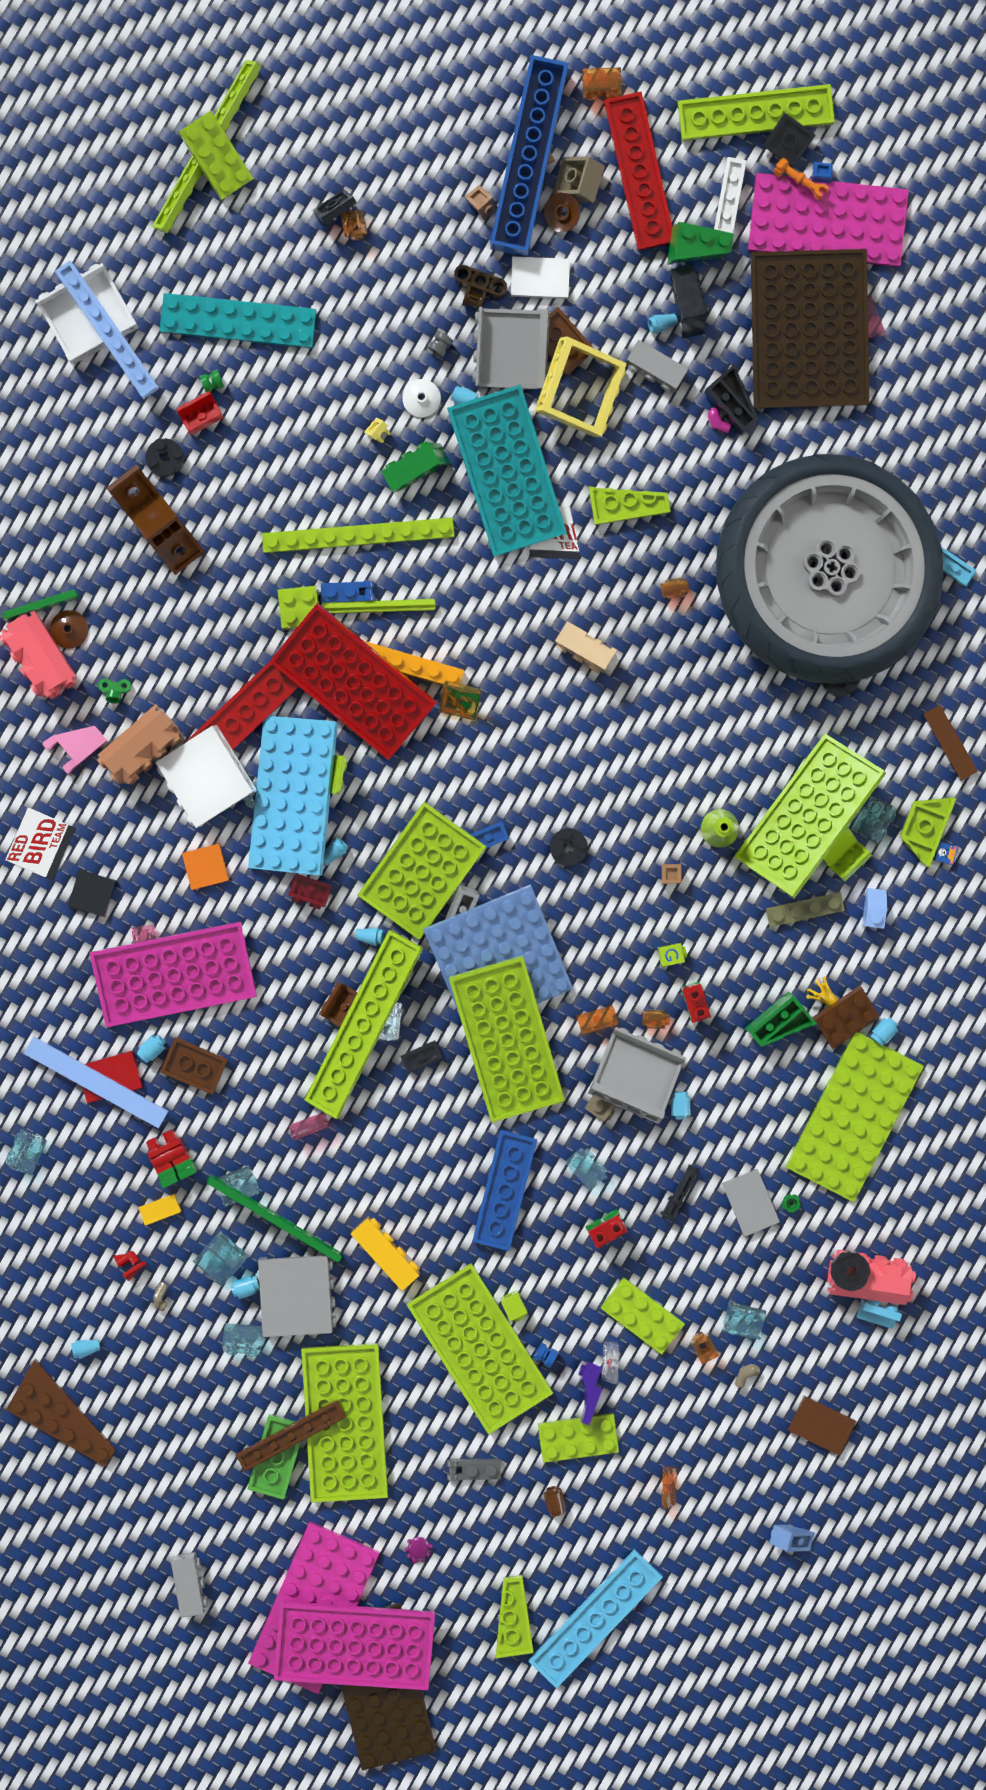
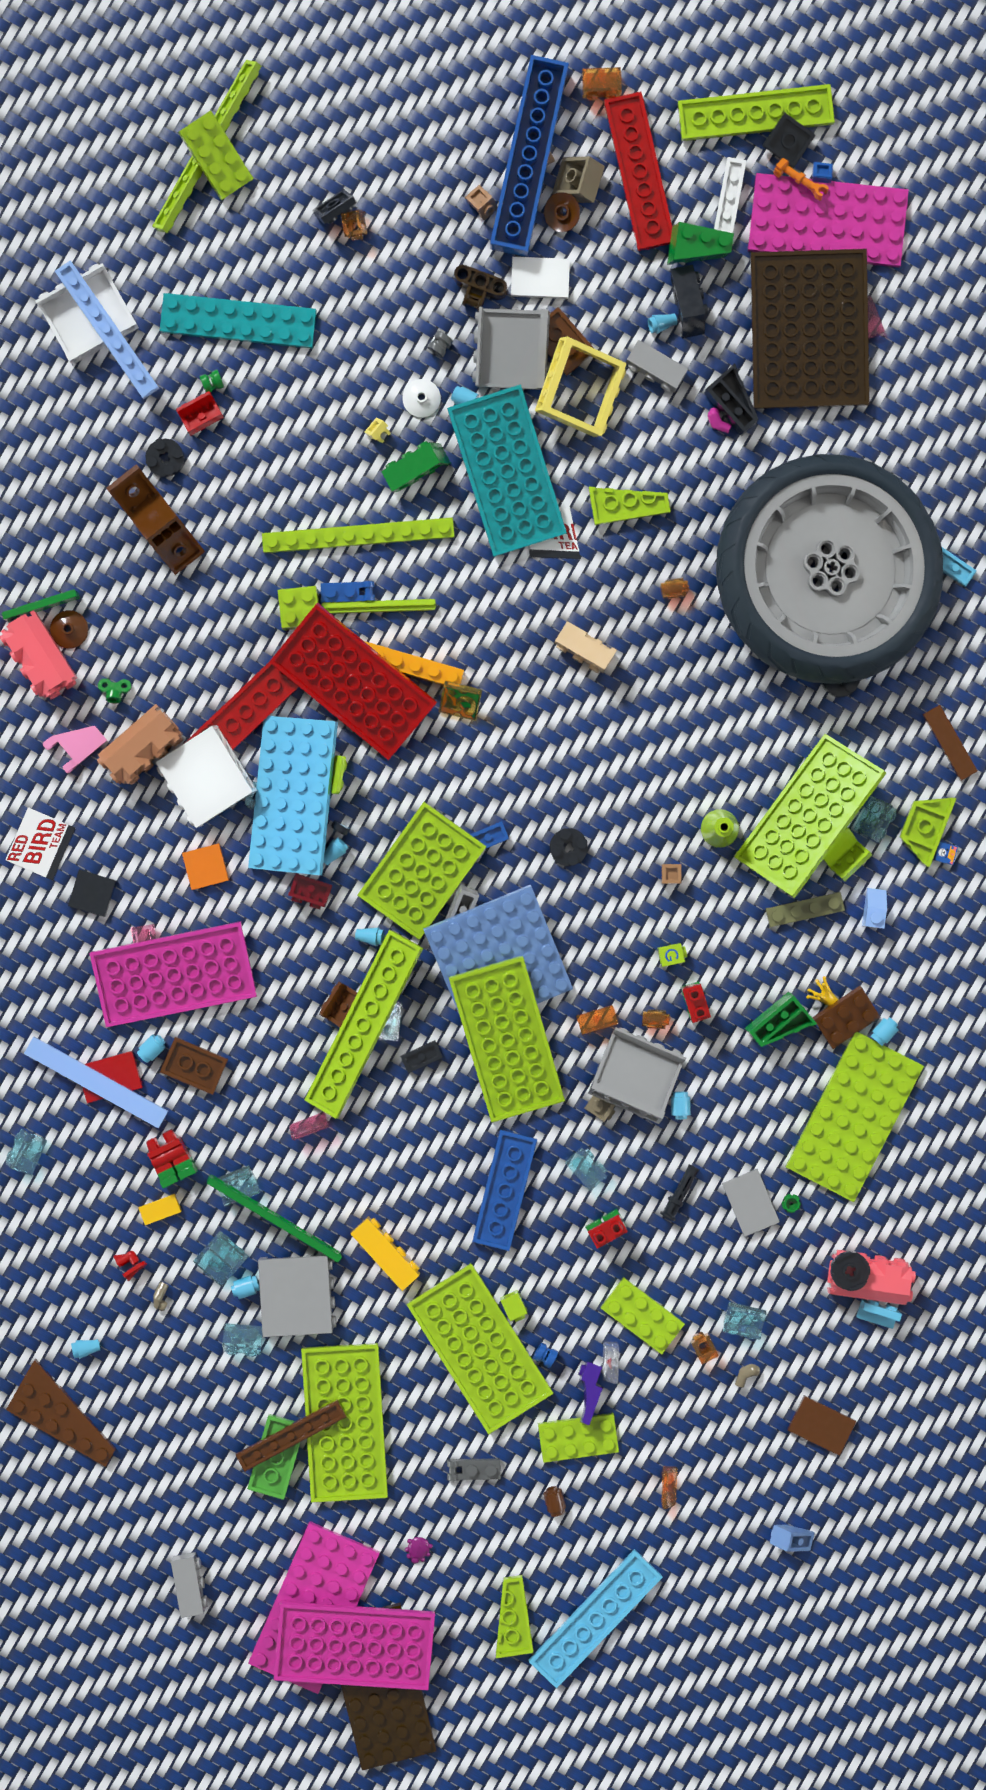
none -> black tile [331,820,351,836]

